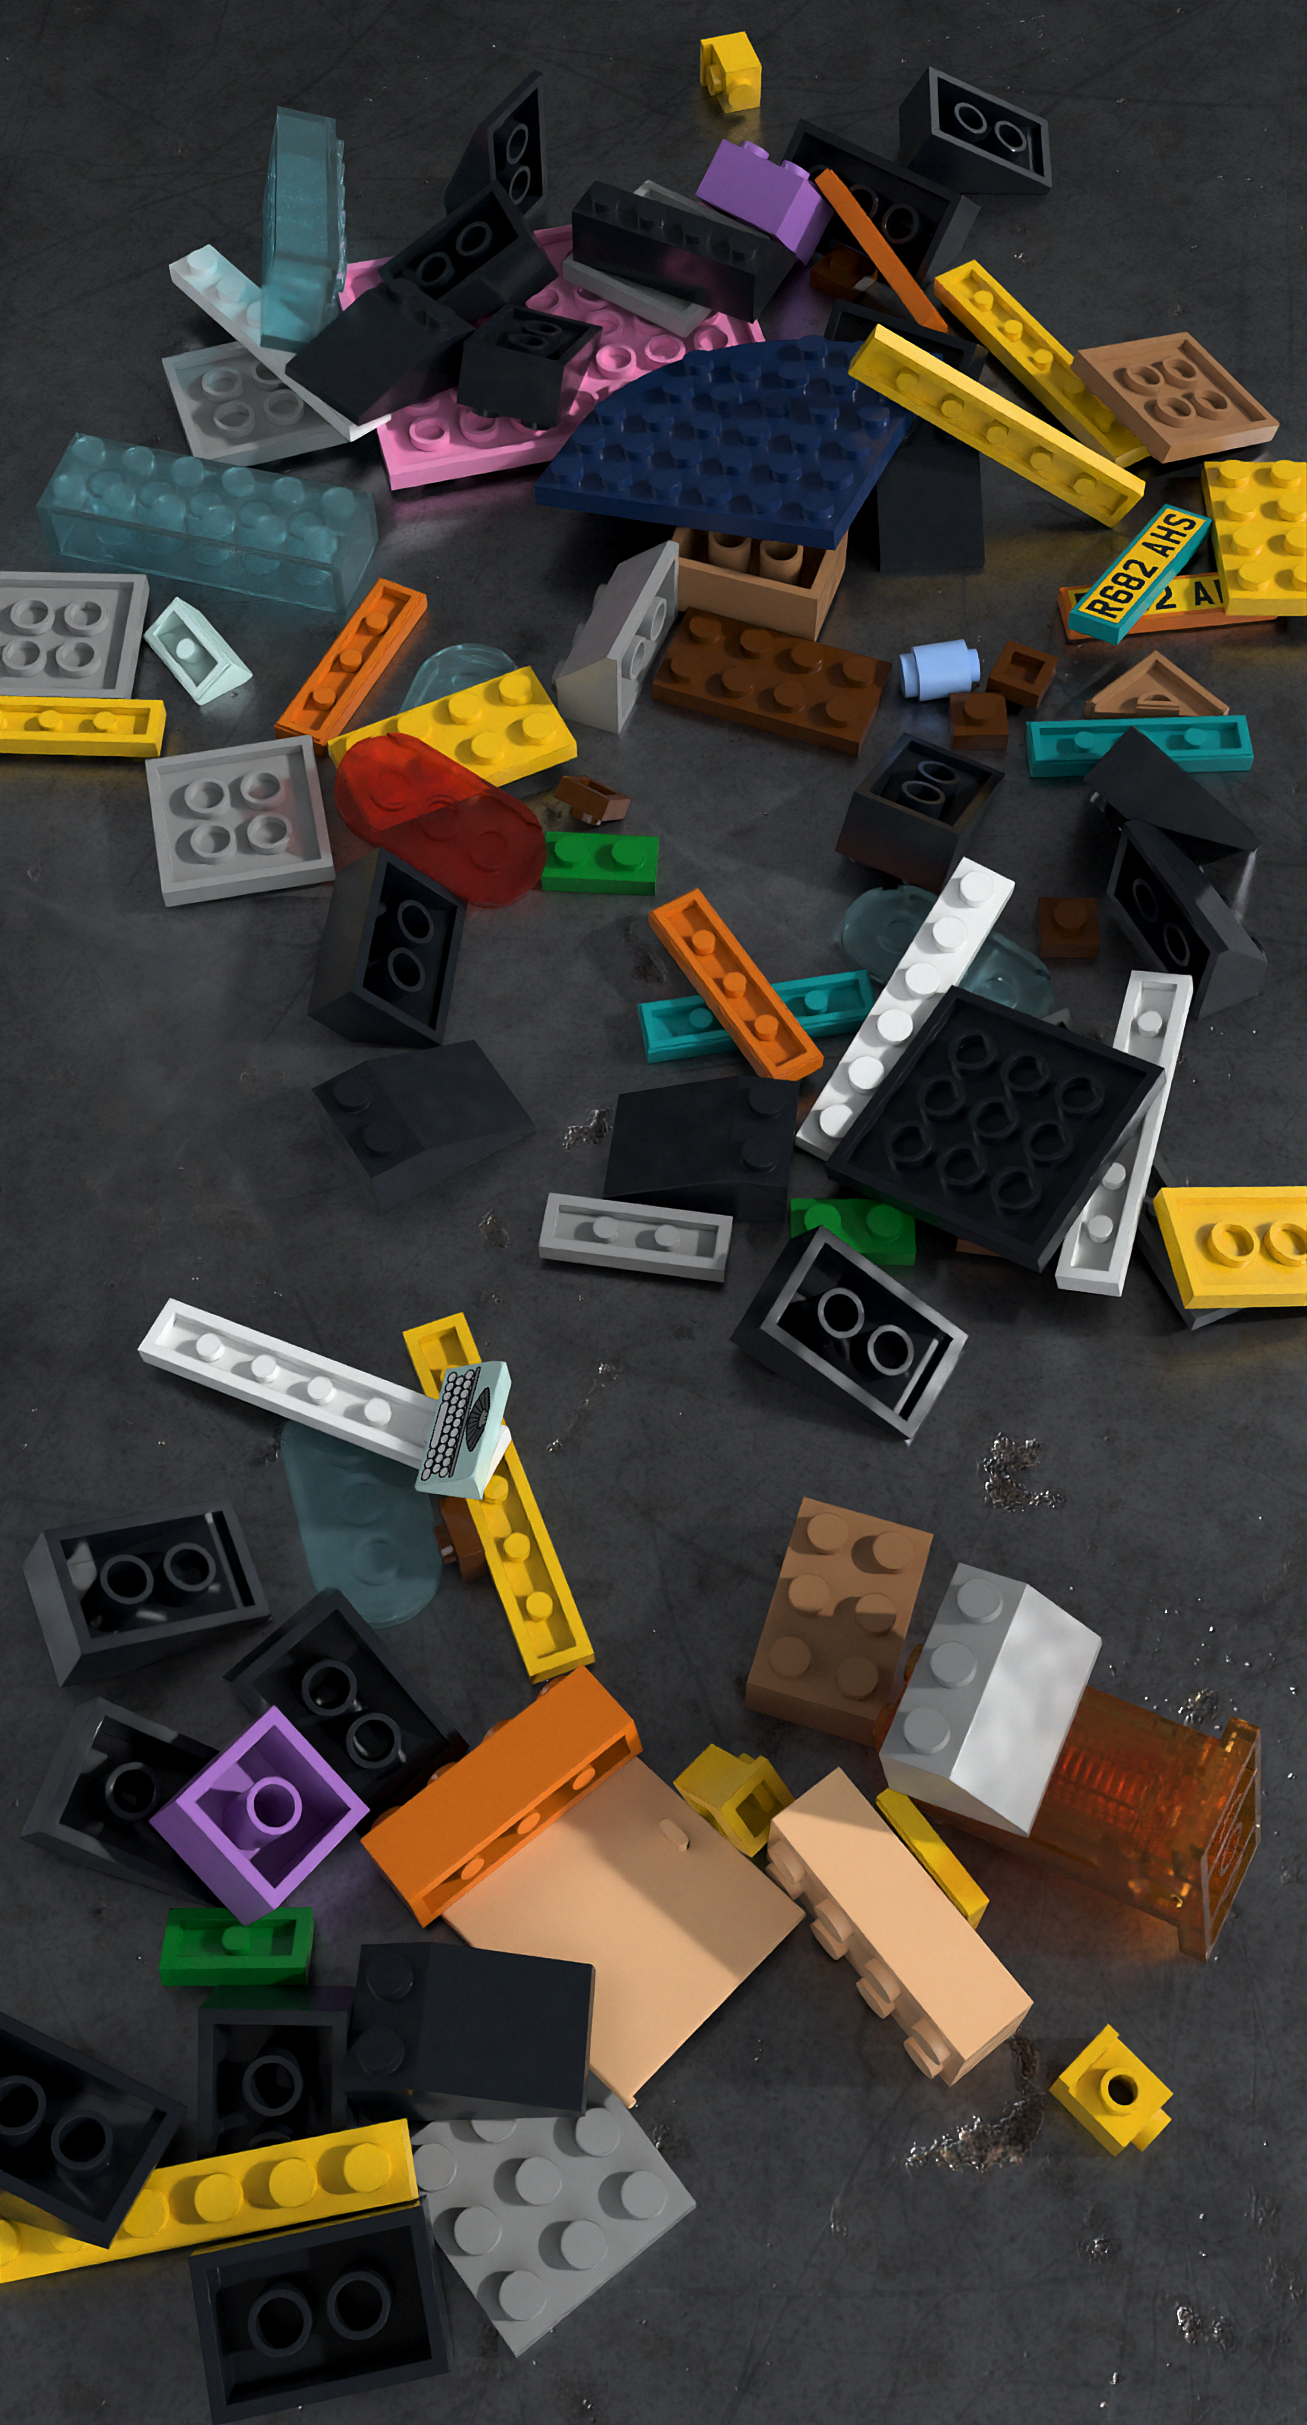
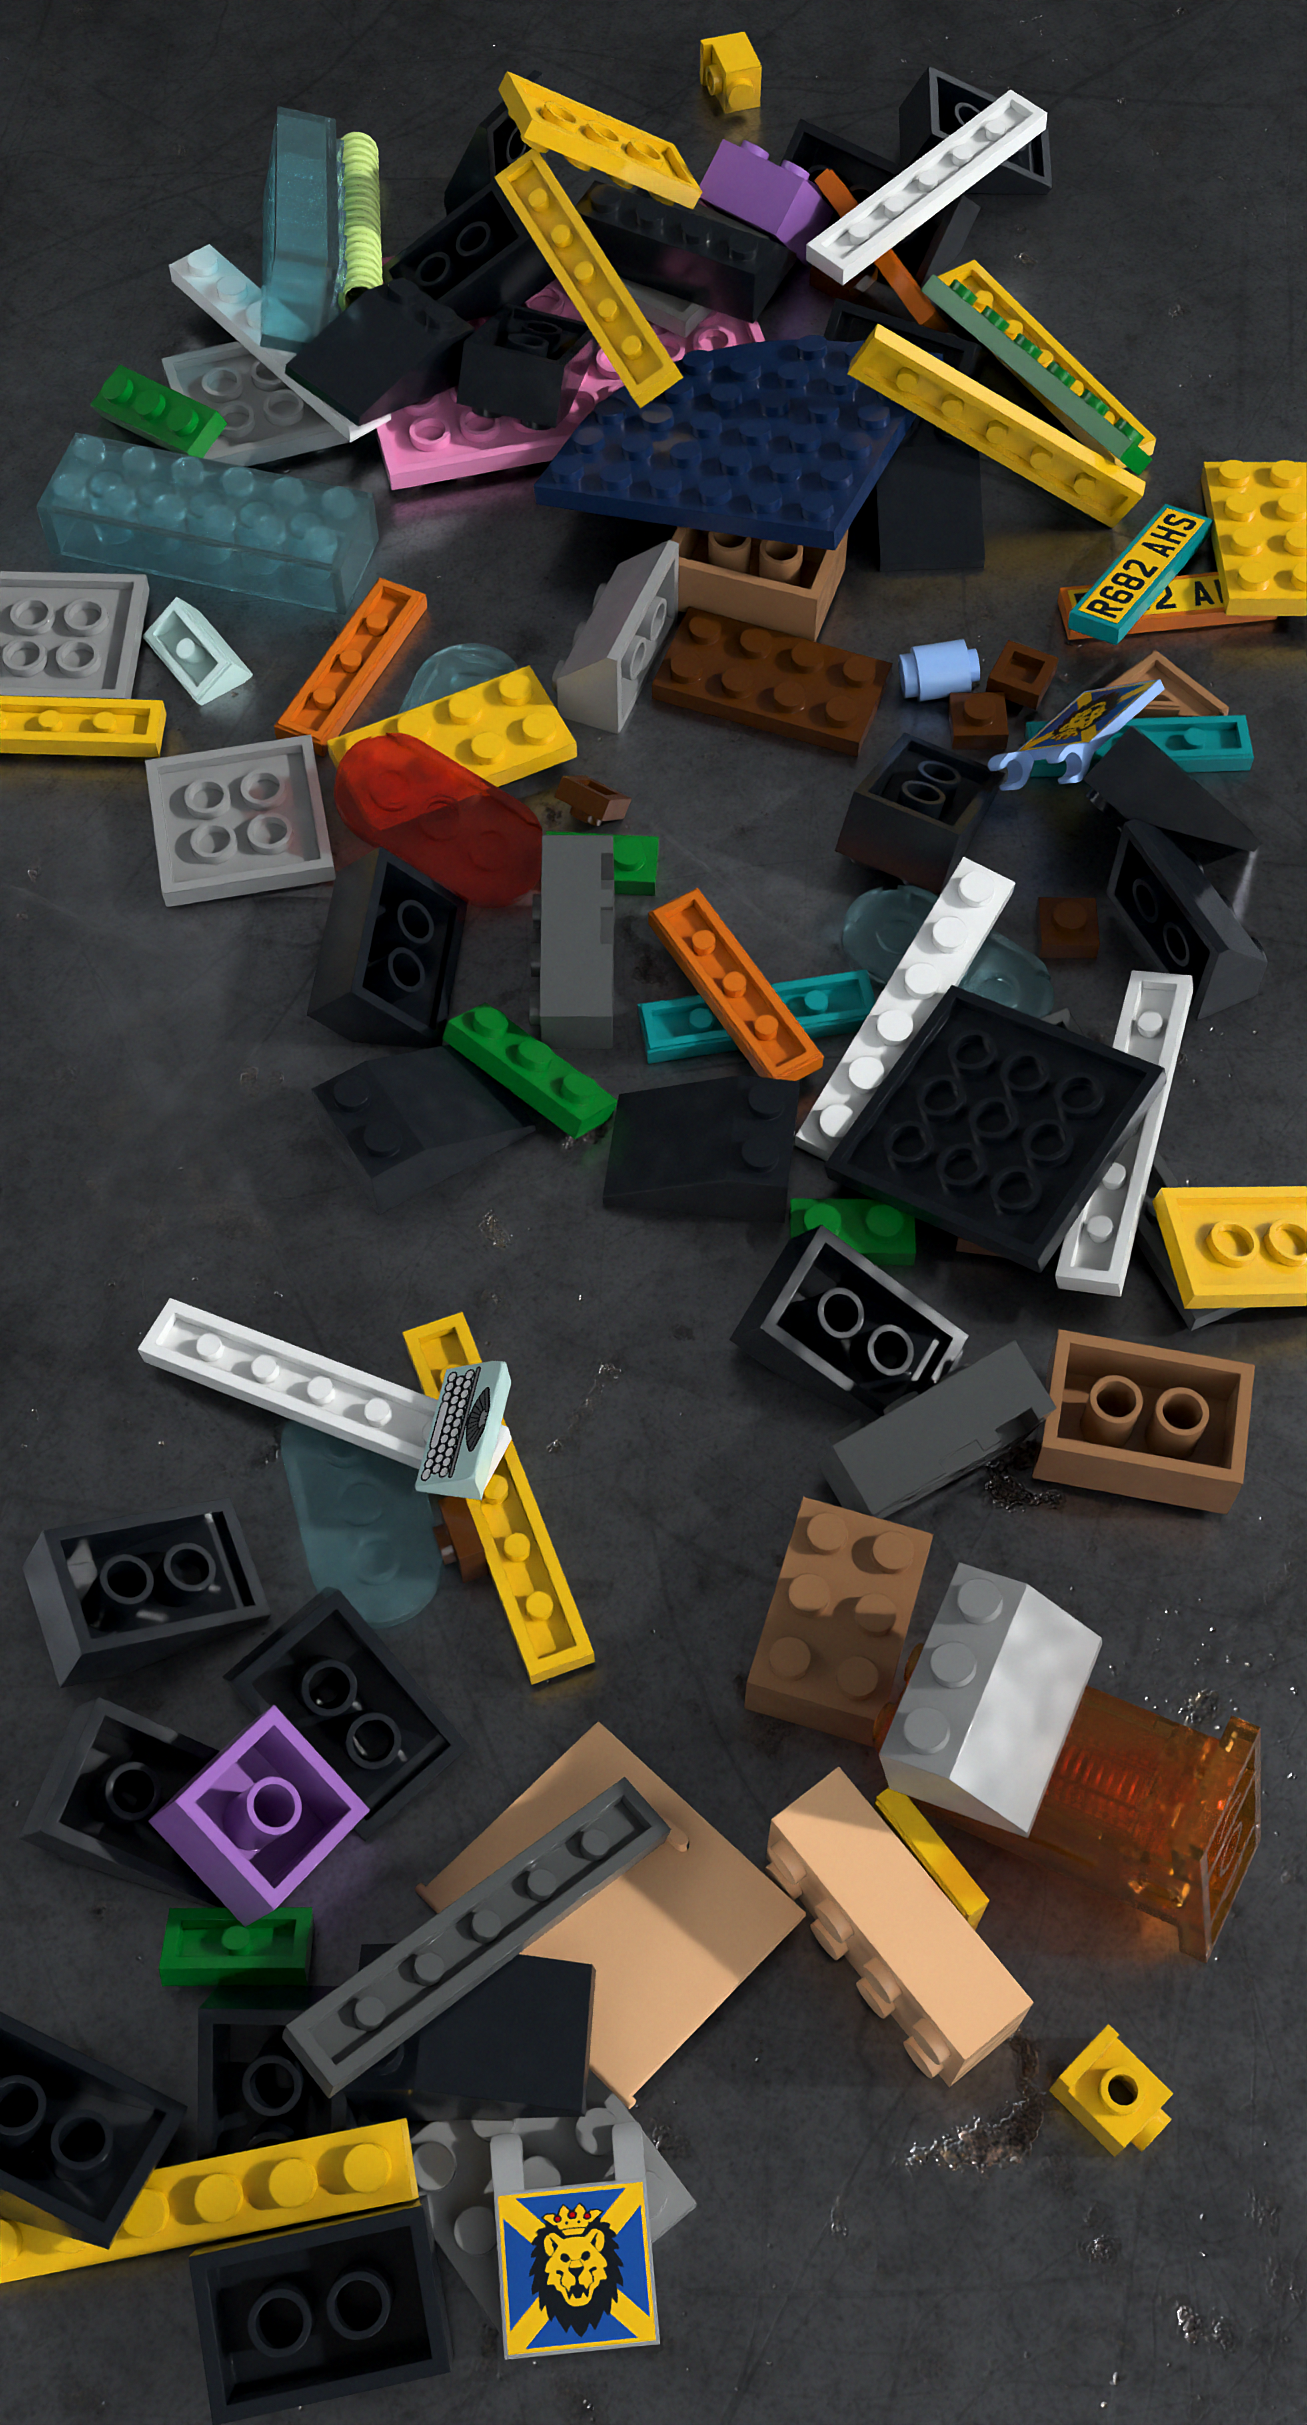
orange brick [359,1664,643,1928] -> none
light grey plate [538,1192,733,1282] -> none
yellow brick [673,1743,795,1858] -> none
medium nougat plate [1070,332,1280,464] -> none
none -> green plate [90,364,228,464]
none -> dark grey plate [282,1777,671,2098]
none -> yellowish green piece [336,132,383,311]
none -> green plate [442,1002,618,1139]
none -> flag [490,2121,660,2360]
none -> yellow plate [494,149,683,409]
none -> yellow plate [498,71,702,210]
none -> dark grey wedge [529,835,615,1049]
none -> white plate [806,90,1048,285]
none -> dark grey wedge [818,1339,1057,1519]
none -> green plate [920,274,1153,476]
none -> flag [988,679,1165,791]
none -> medium nougat brick [1032,1329,1255,1515]

